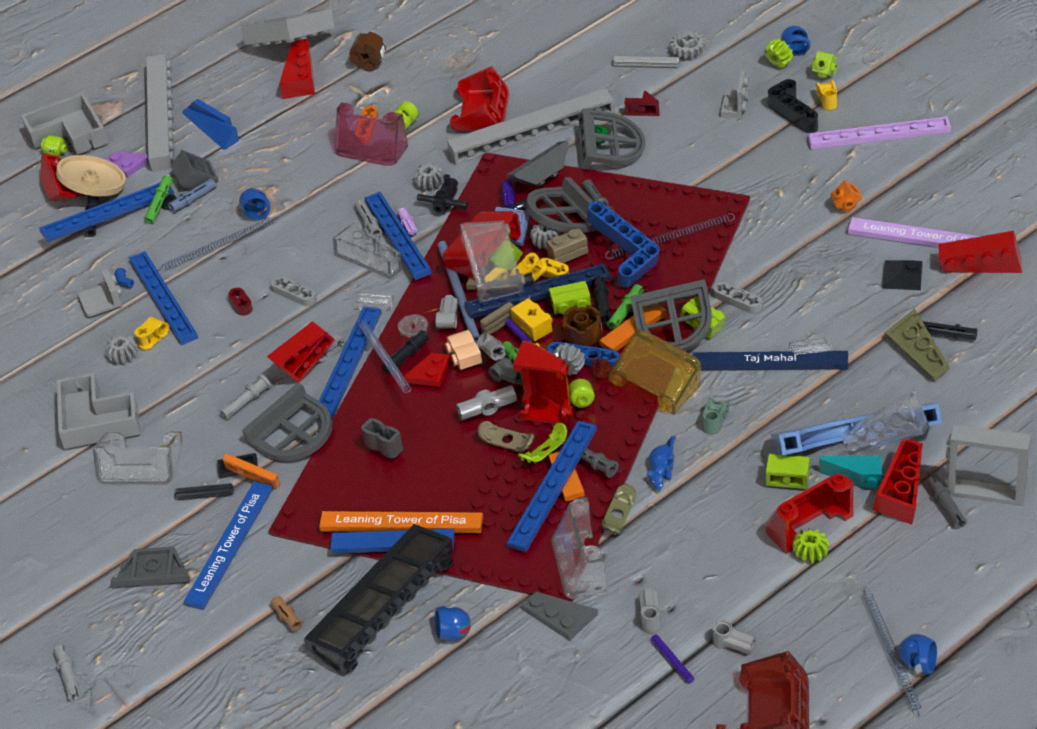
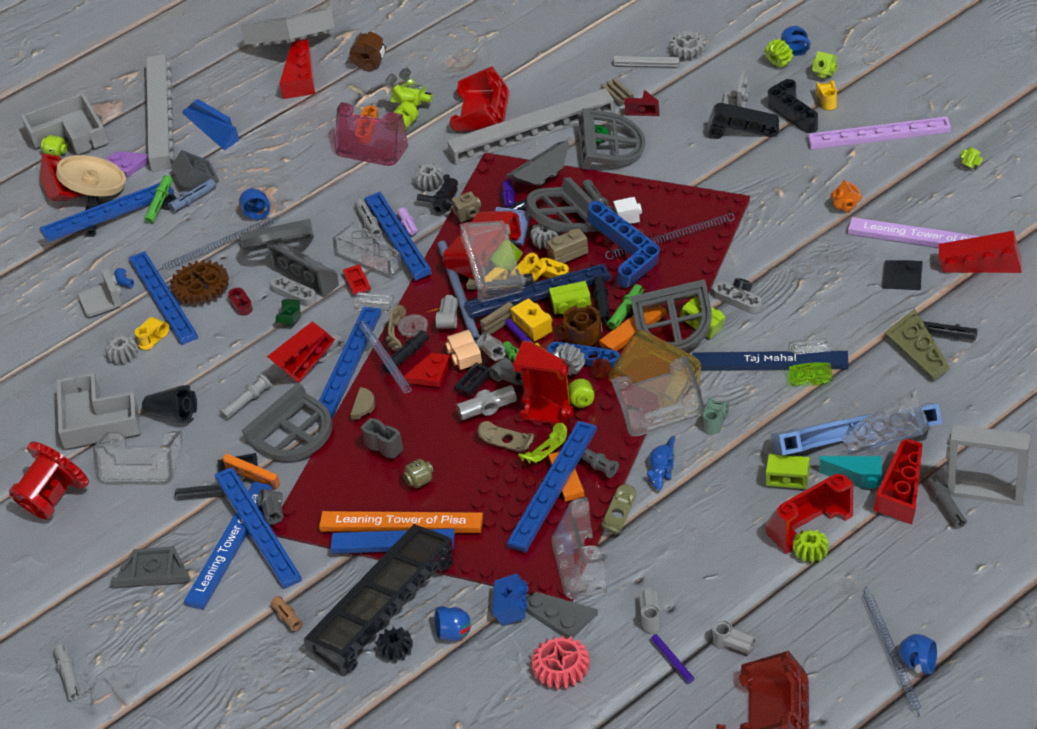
none -> red piece [9,441,89,520]
none -> black cone [142,385,197,423]
none -> reddish brown gear [170,259,229,306]
none -> blue tile [214,467,302,589]
none -> dark grey window [240,219,314,251]
none -> dark grey piece [257,489,284,525]
none -> dark grey slope [267,241,339,298]
none -> dark green bracket [276,299,301,326]
none -> red slope [343,264,371,295]
none -> dark tan tile [351,387,375,420]
none -> black gear [376,626,413,663]
none -> lime torso [386,68,433,106]
none -> dark tan piece [386,305,406,352]
none -> olive head [402,459,434,488]
none -> dark tan brick [452,192,481,222]
none -> black tile [454,362,490,397]
none -> blue brick [492,573,528,626]
none -> coral gear [531,635,590,690]
none -> dark tan tile [601,78,634,106]
none -> clear windscreen [611,356,704,436]
none -> white brick [613,197,642,224]
none -> black beam [708,103,779,139]
none -> black tile [733,278,753,291]
none -> clear neon green slope [789,362,832,386]
none -> lime gear [959,146,983,168]

